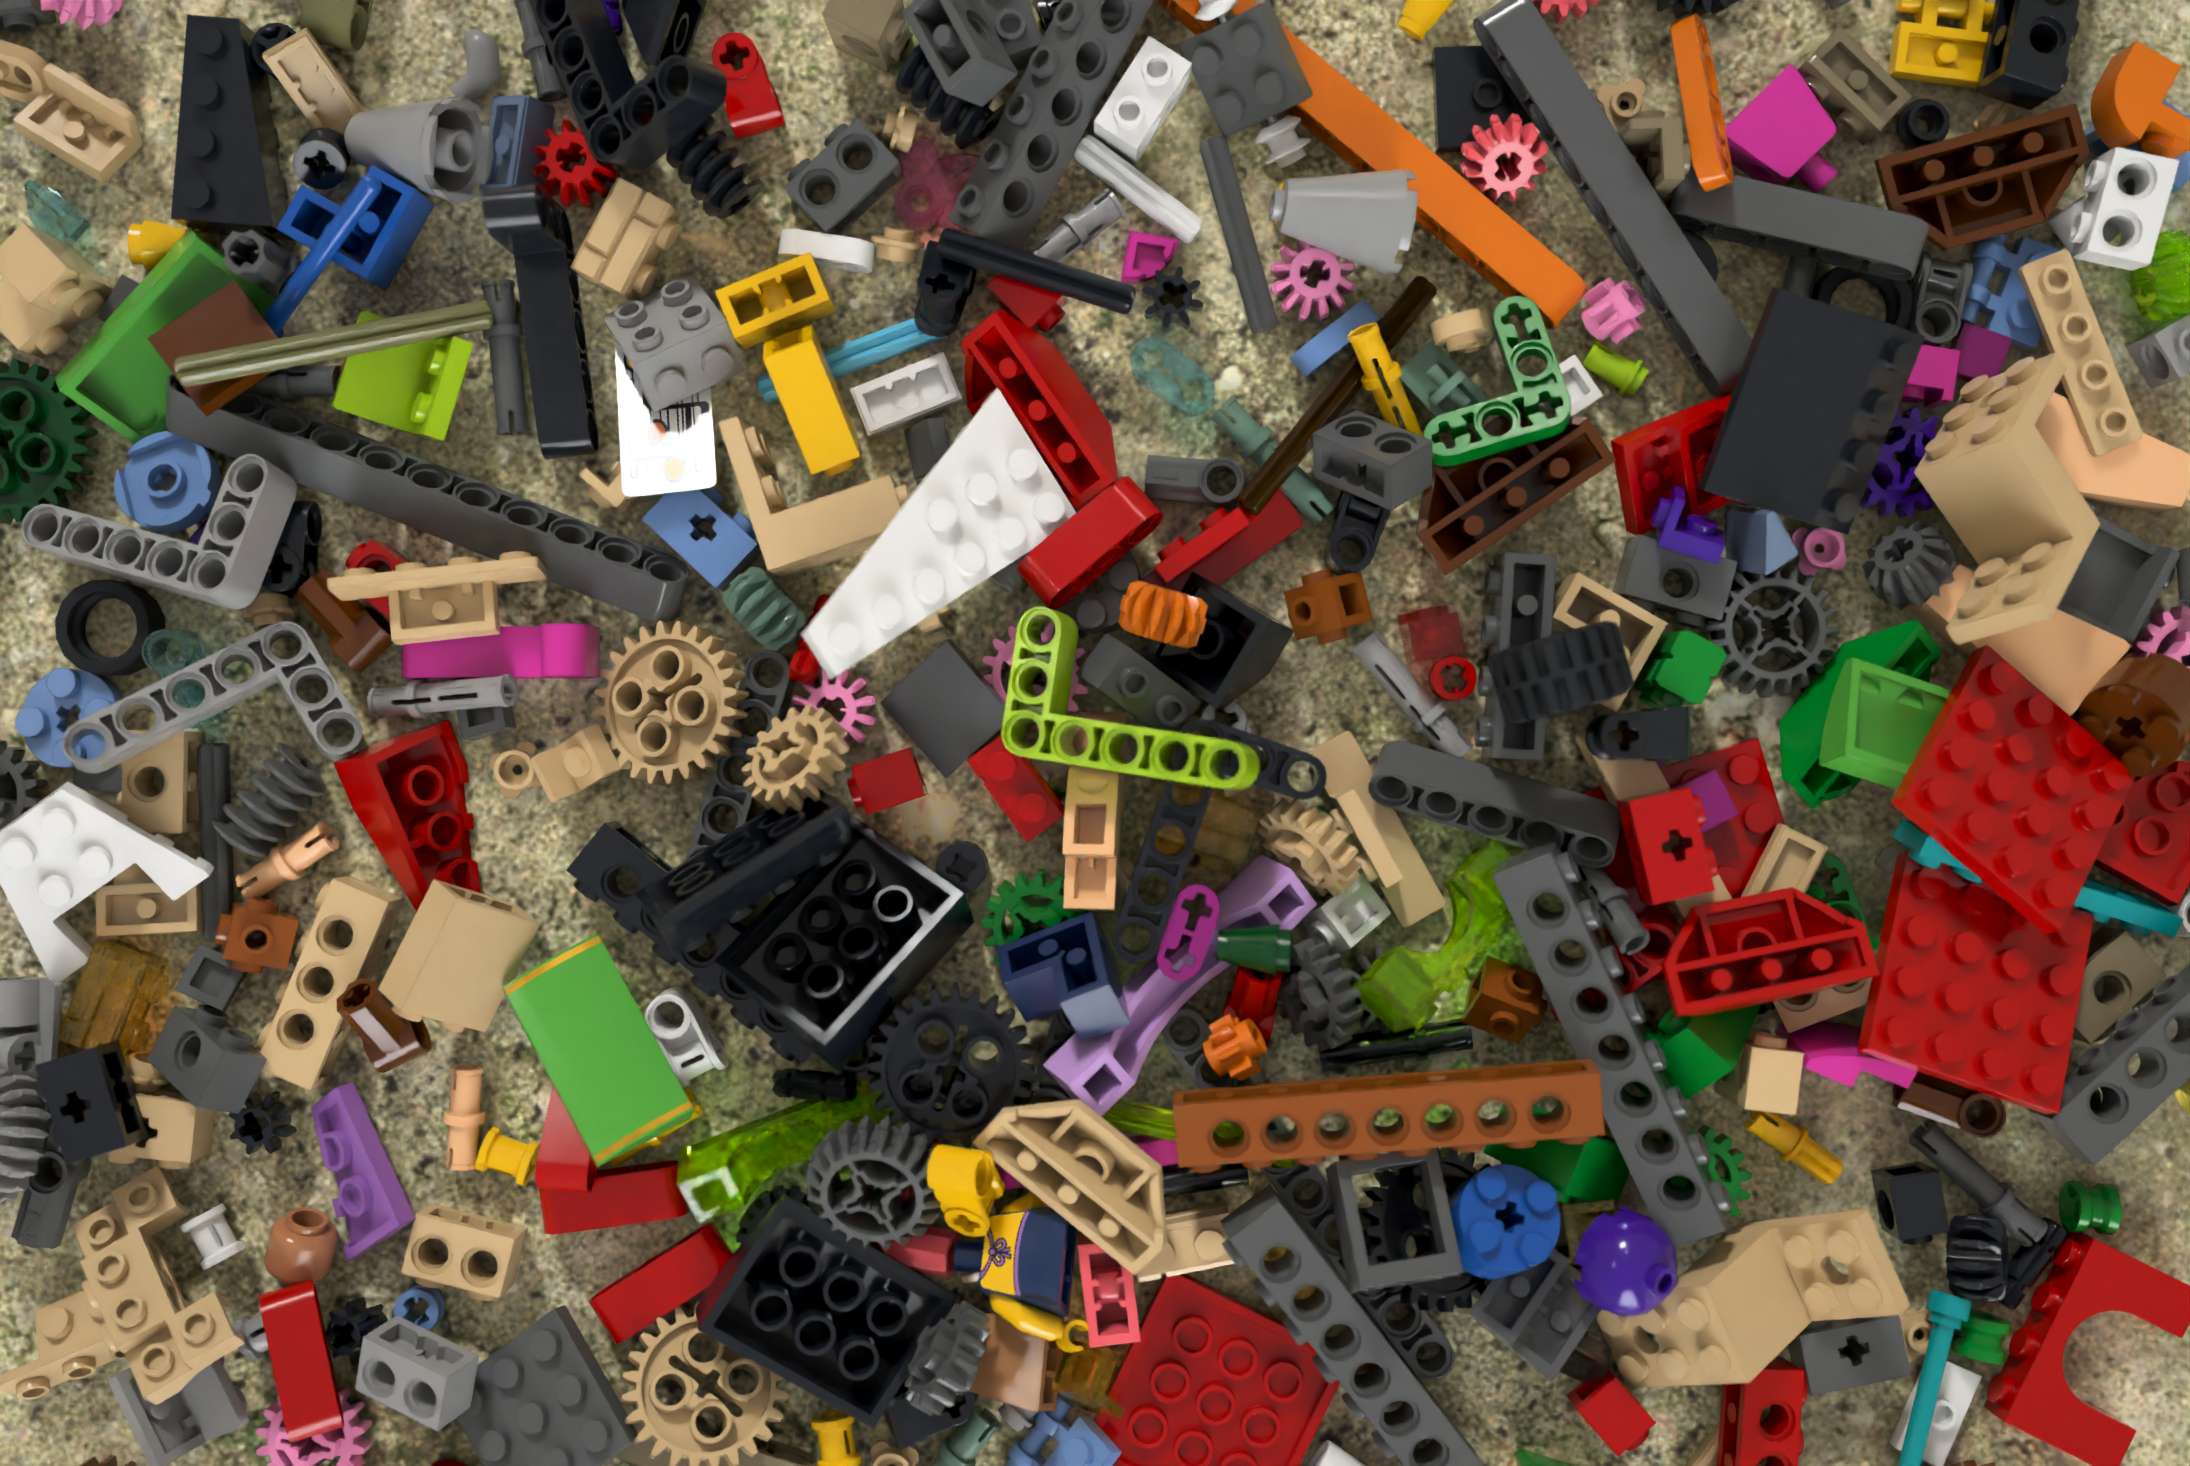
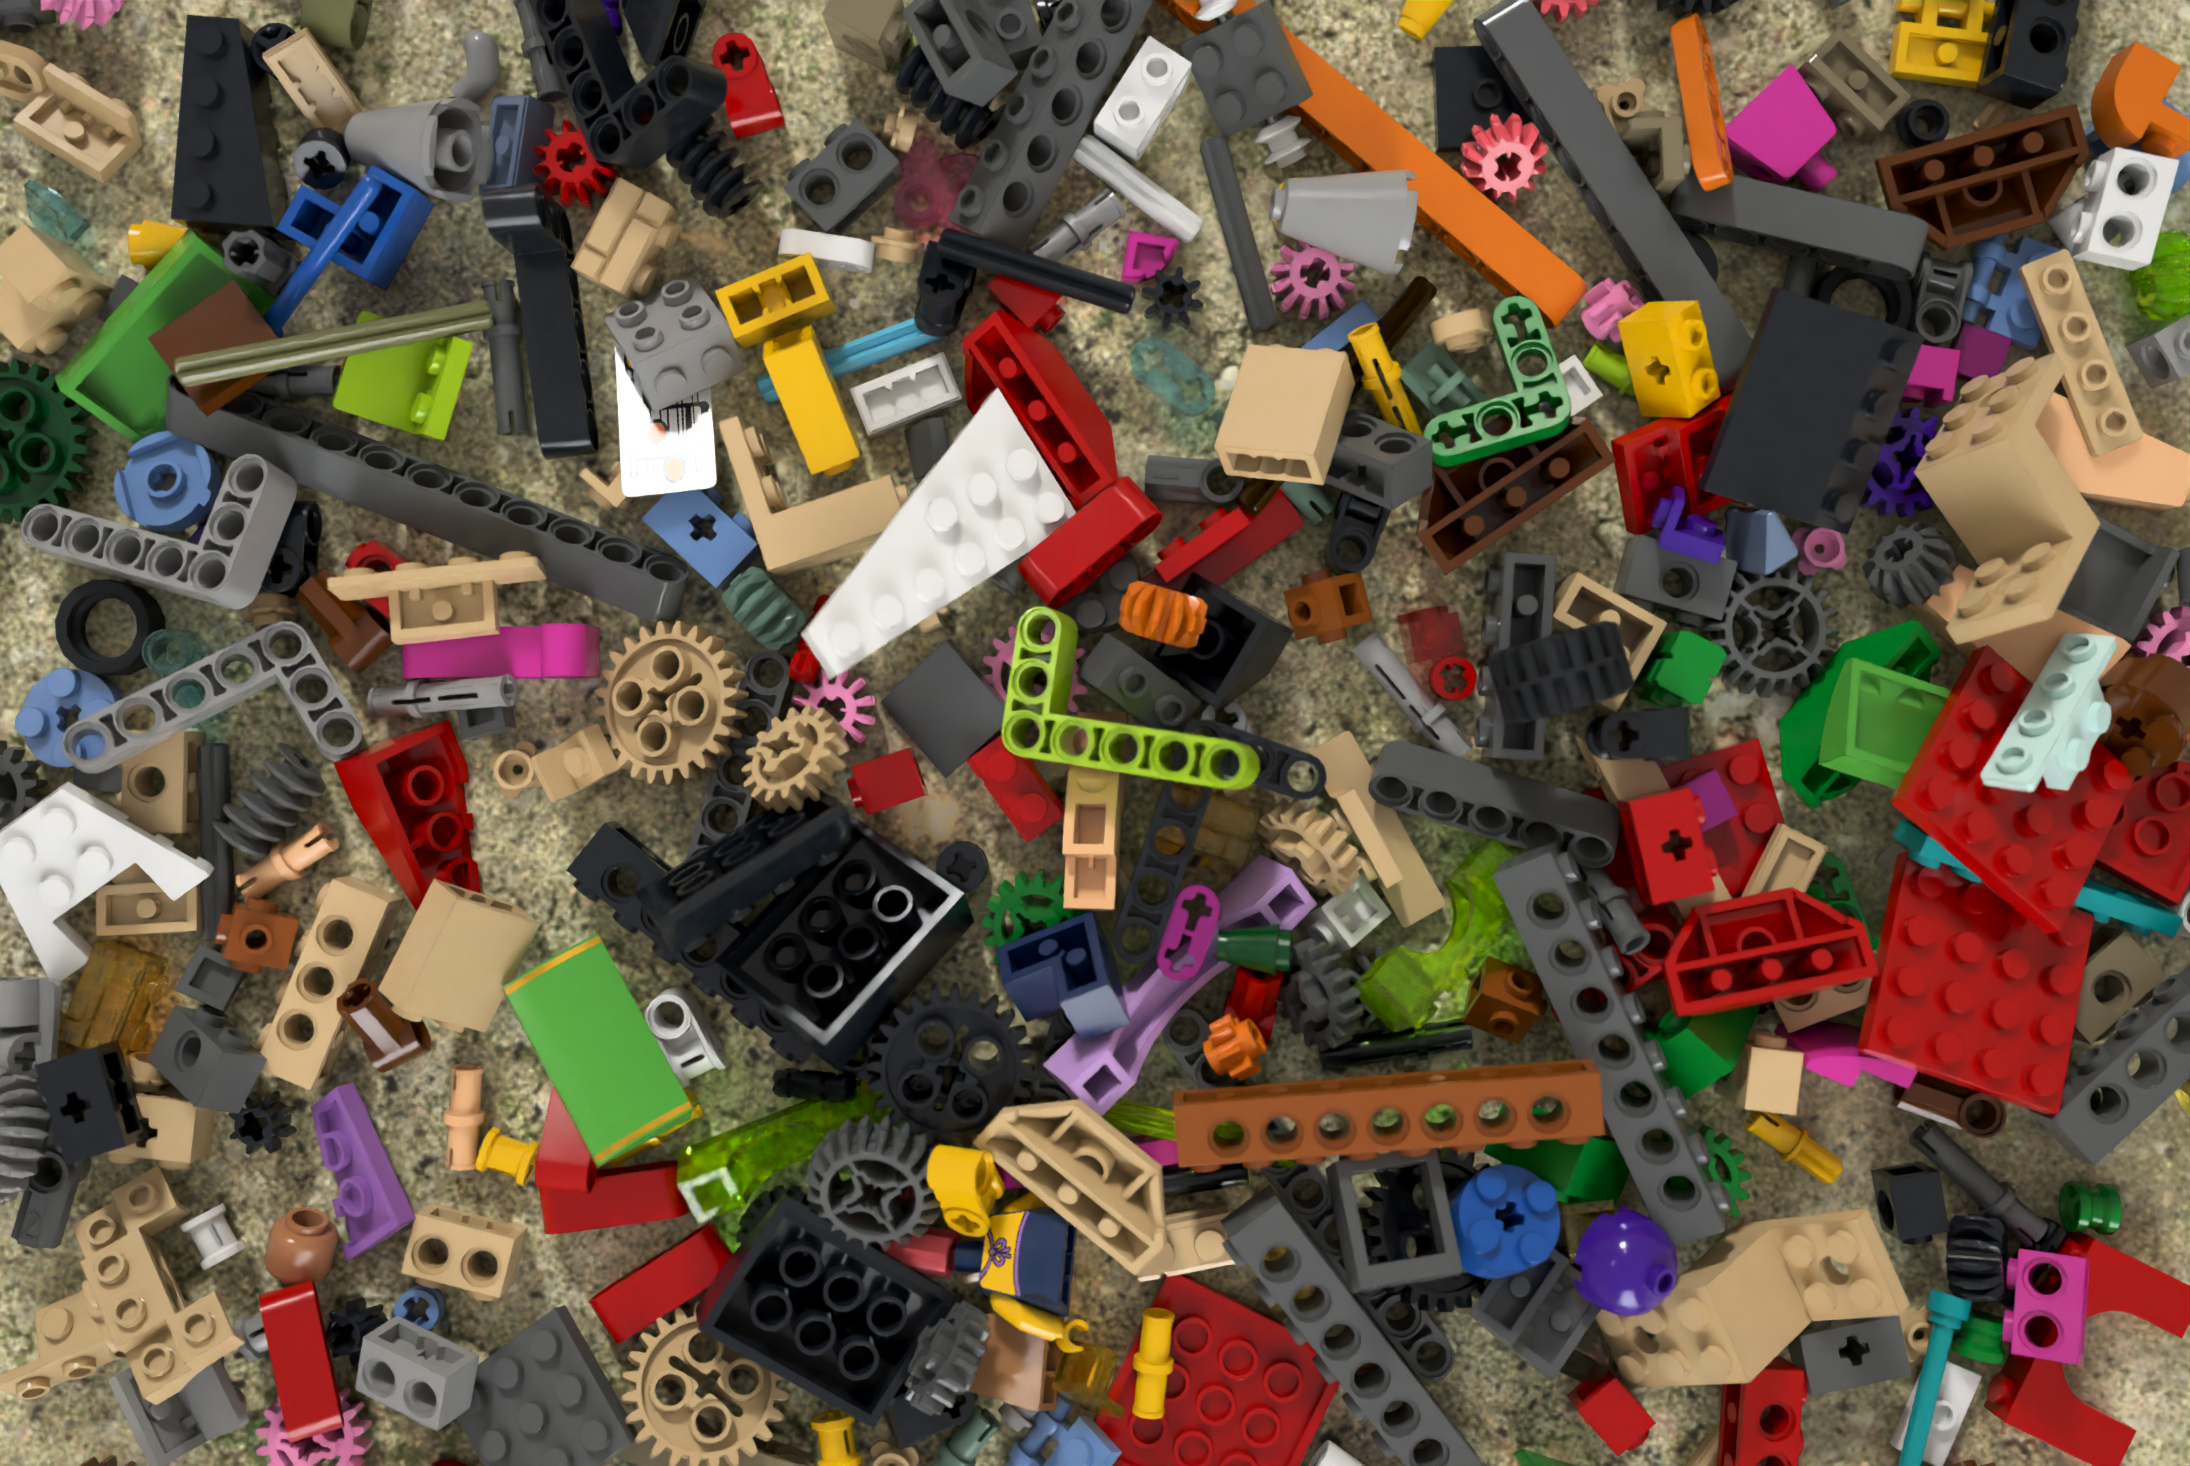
coral brick [1077,1231,1141,1348] -> none
none -> yellow pin [1132,1308,1175,1419]
none -> tan brick [1214,344,1355,485]
none -> yellow brick [1617,300,1721,418]
none -> light aqua bracket [1980,632,2117,792]
none -> dark pink brick [2002,1248,2090,1365]

